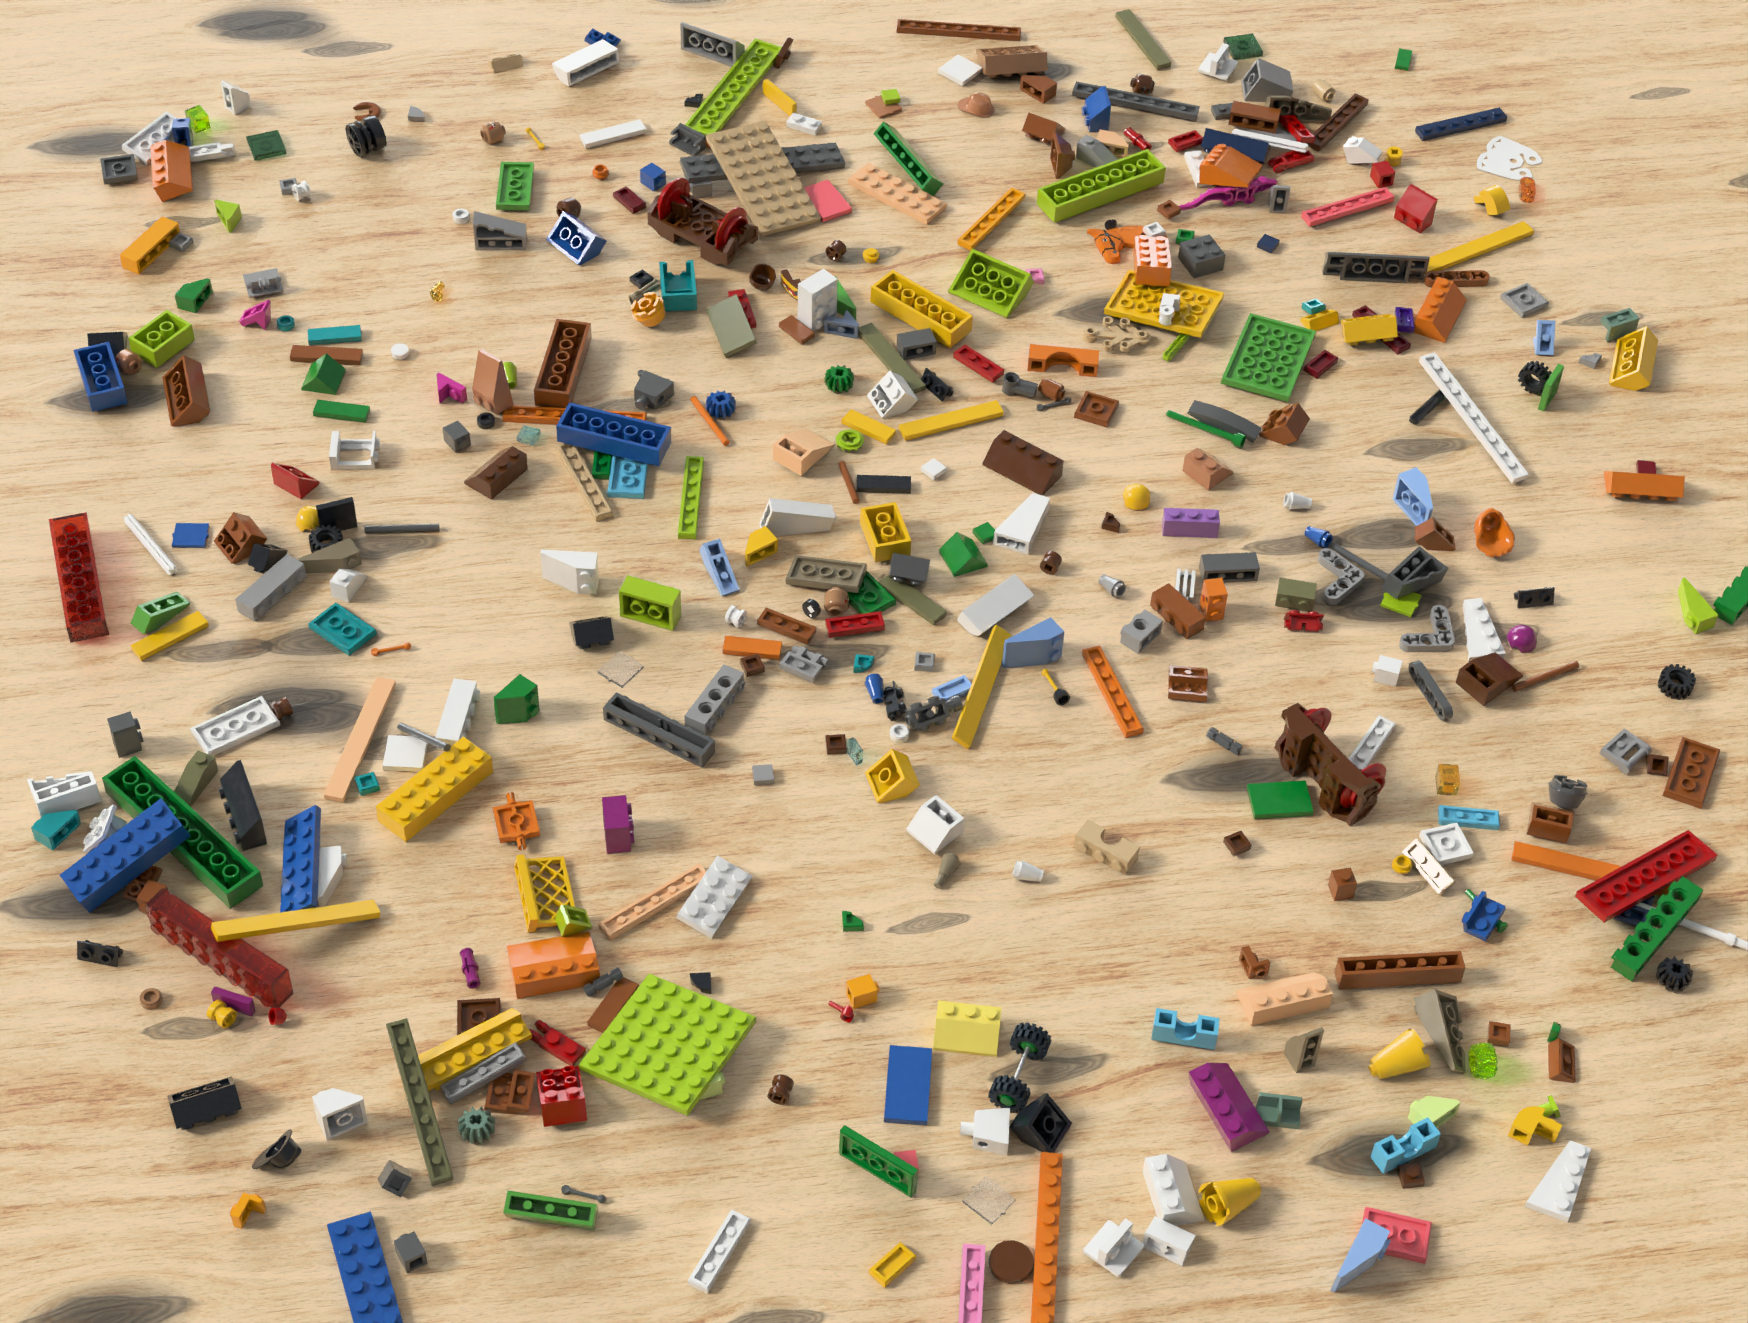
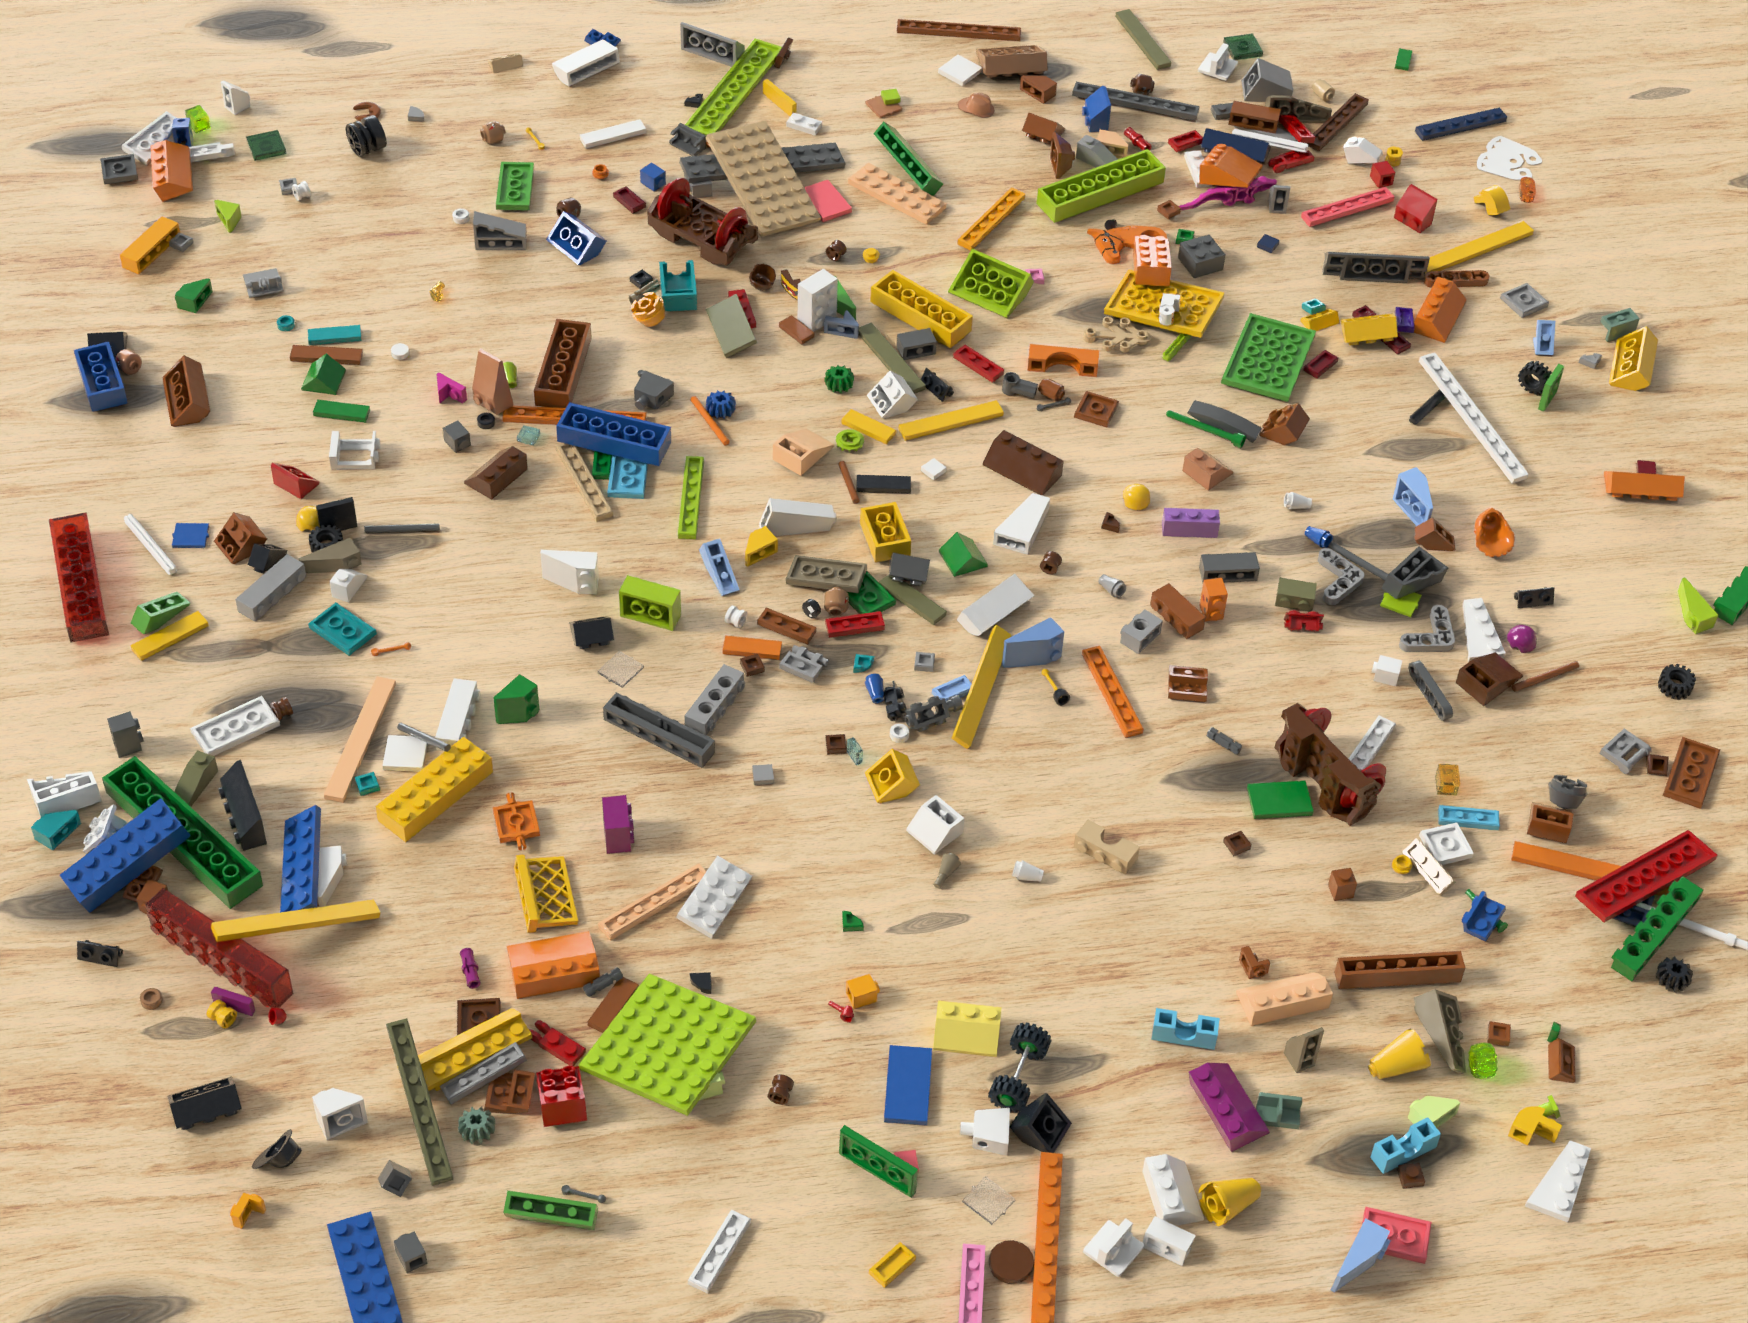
lime brick [128,310,195,368] -> none
dark pink slope [239,299,271,330] -> none
lime slope [555,904,593,937] -> none
green tile [972,522,995,544] -> none
white tile [1143,222,1166,237] -> none
white tile [1175,568,1196,602] -> none

